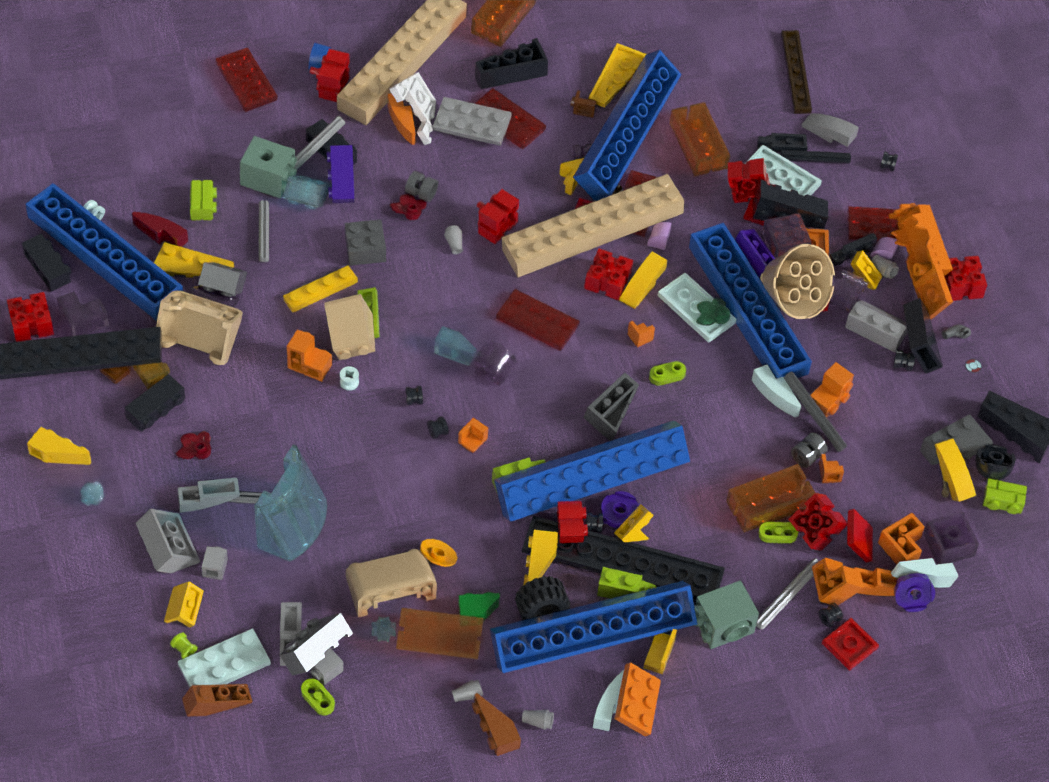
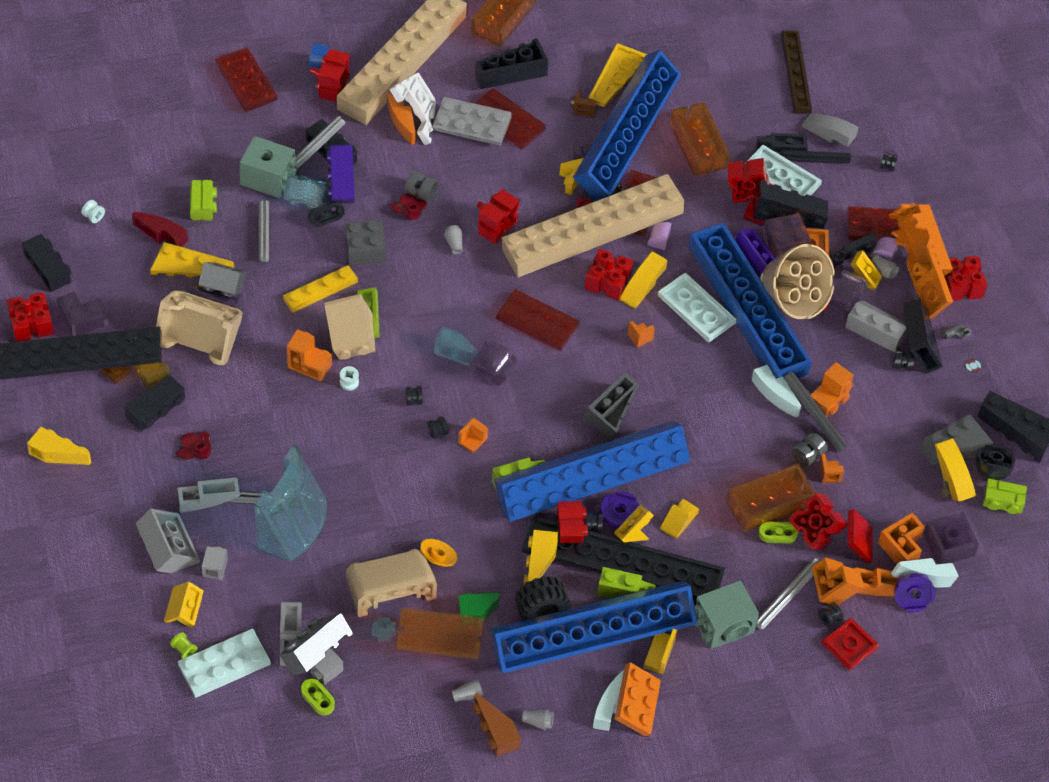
blue brick [26,183,183,321] -> none
clear light blue gear [80,481,105,506] -> none
dark orange slope [182,684,253,717] -> none
lime plate [649,361,686,386] -> none
clear green plate [696,298,730,326] -> none
none -> black plate [308,201,344,227]
none -> yellow slope [660,499,699,539]

